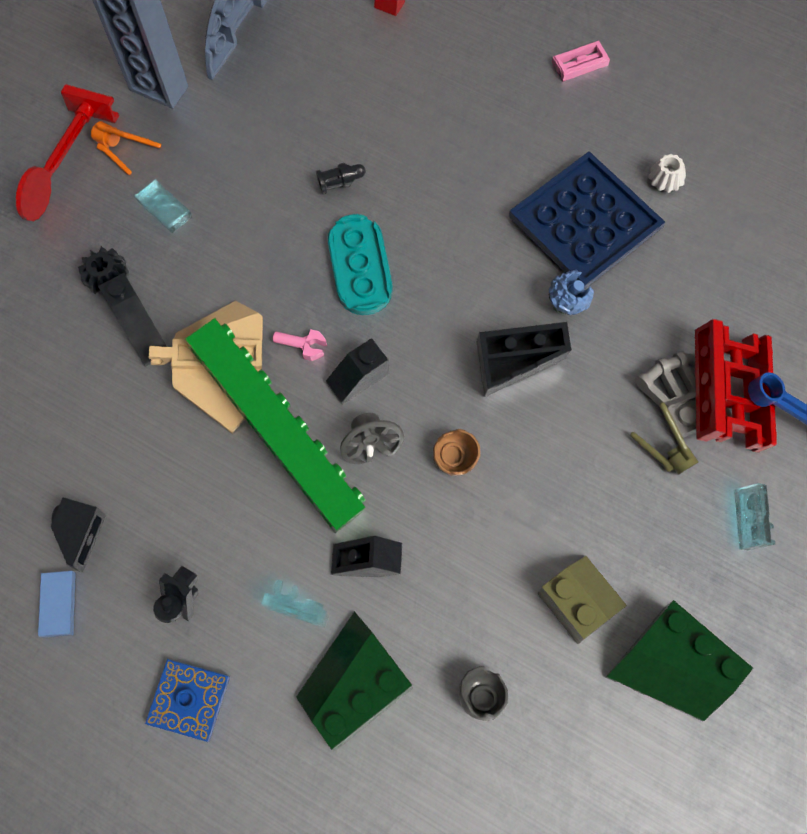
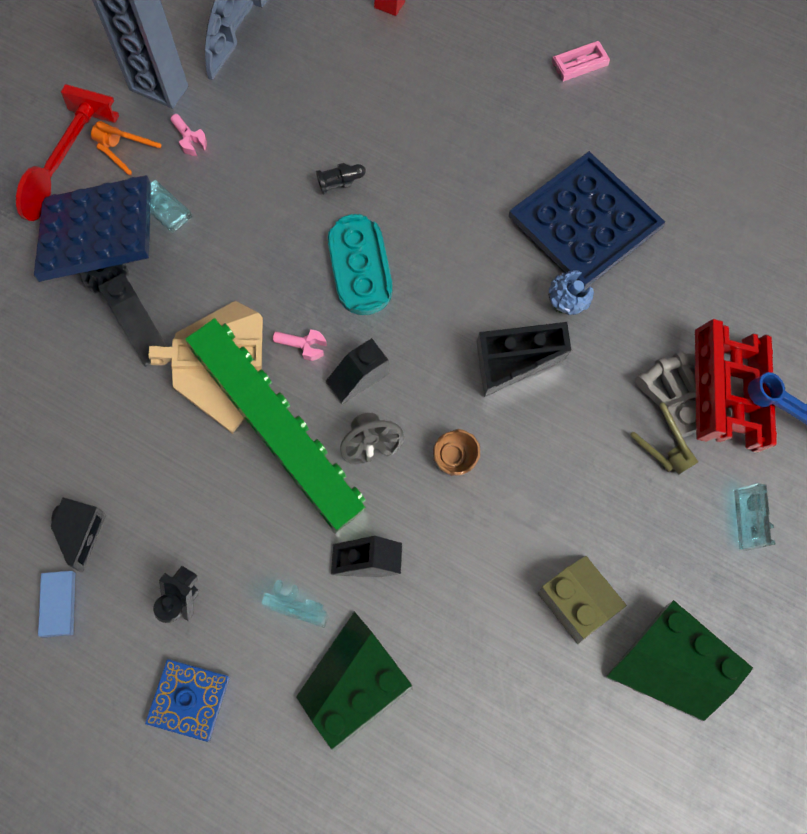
dark grey hair [458,666,508,721] -> none
white piece [648,154,686,193] -> none
none -> dark blue plate [34,175,151,282]
none -> bright pink bar [171,114,207,156]

